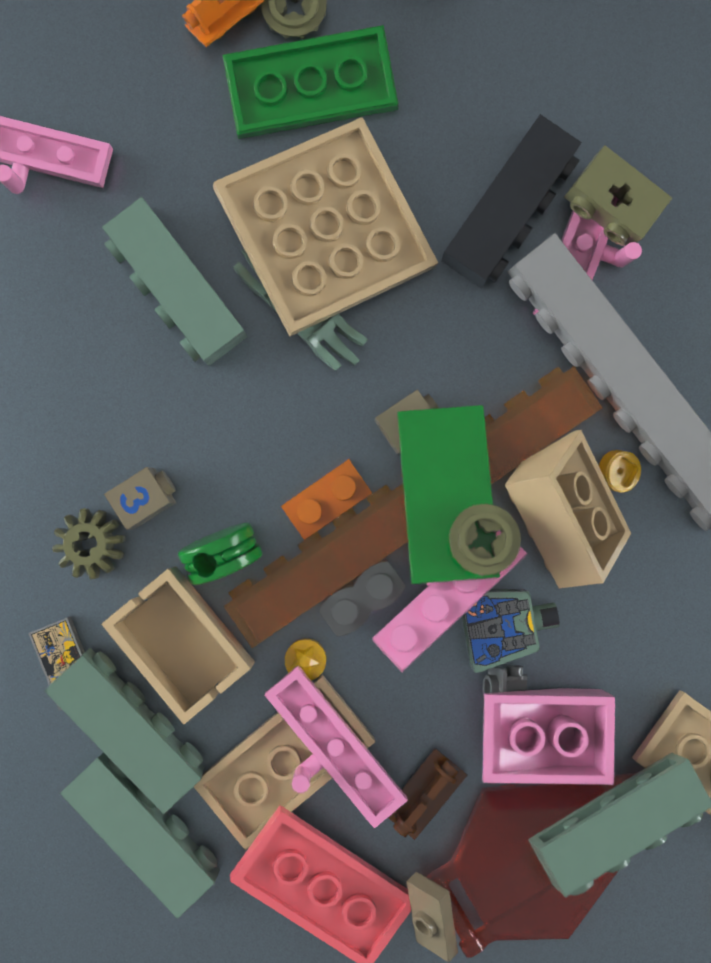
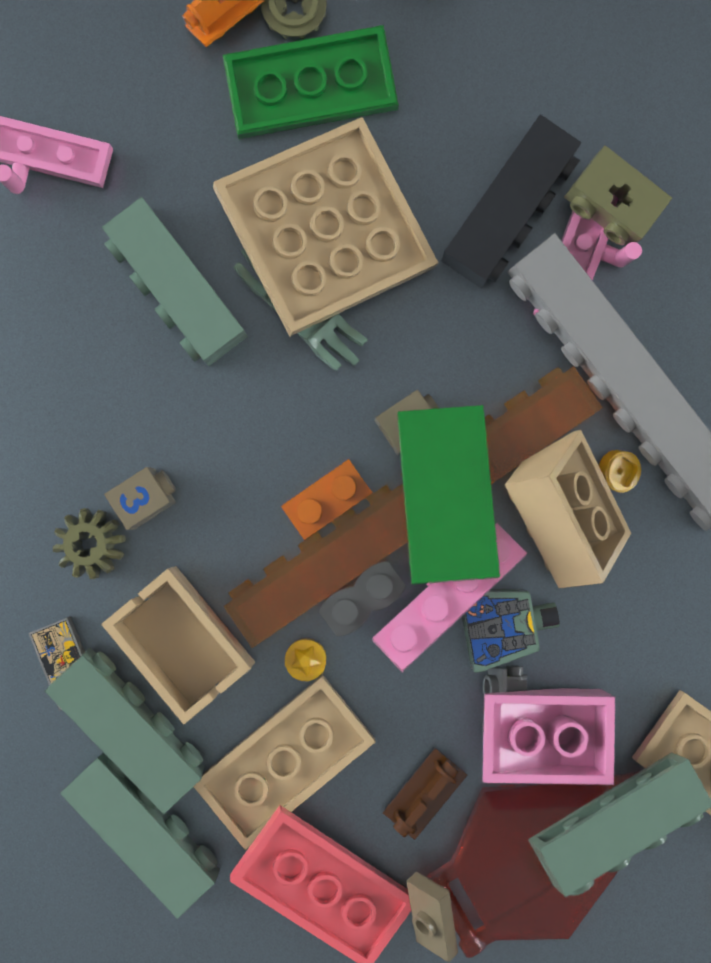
green head [178,522,263,585] -> none
bright pink plate [264,665,407,829] -> none
olive gear [449,504,521,576] -> none

